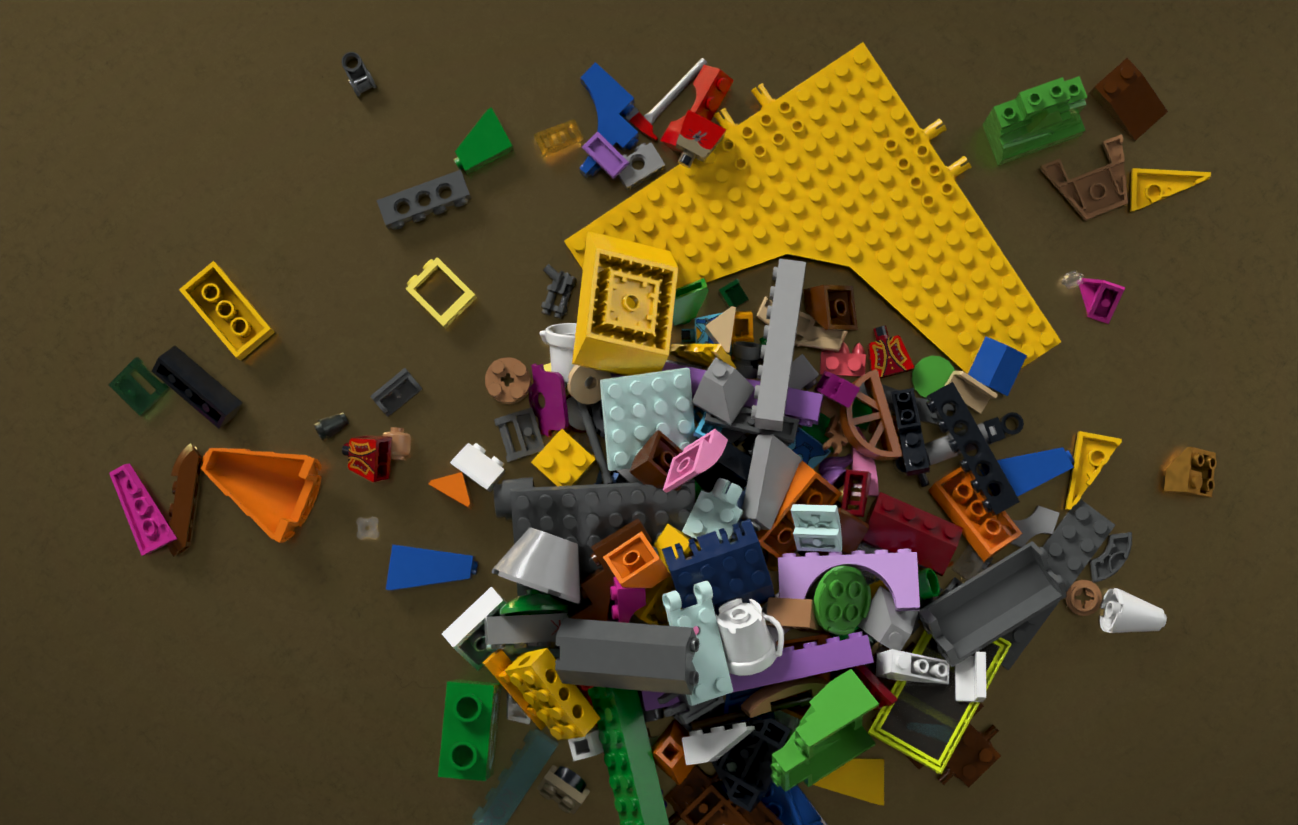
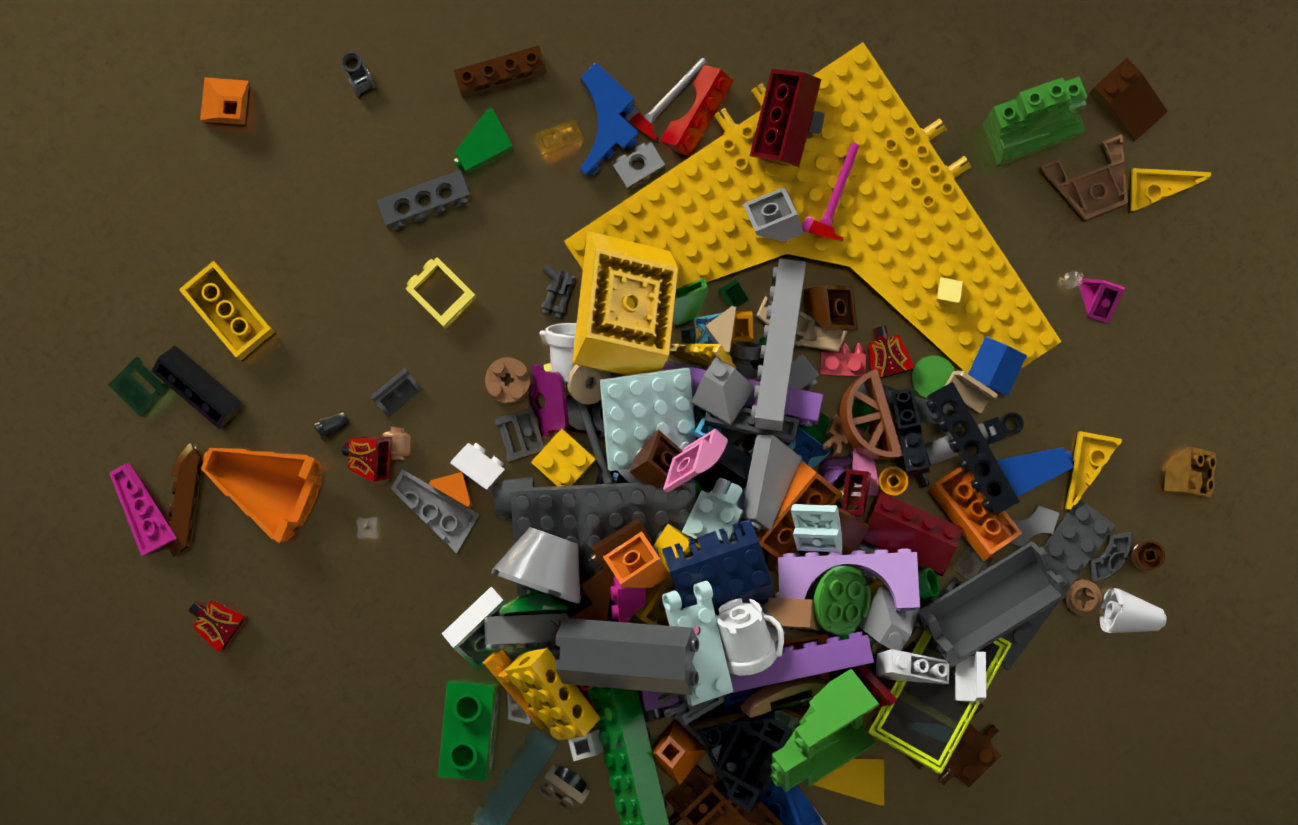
blue slope [386,544,478,591] -> none
medium lavender tile [582,131,629,180] -> none
torso [676,109,726,168] -> none
white slope [682,722,755,765] -> none
magenta slope [814,371,860,408] -> none
none -> torso [189,600,248,652]
none -> orange slope [200,77,249,125]
none -> light grey wing [391,469,480,554]
none -> reddish brown brick [454,45,547,97]
none -> light grey slope [743,187,804,242]
none -> dark red slope [750,69,822,167]
none -> dark pink piece [802,143,859,241]
none -> dark grey piece [808,111,825,135]
none -> light orange wheel [878,466,908,497]
none -> light yellow slope [936,277,963,304]
none -> reddish brown wheel [1130,541,1165,571]

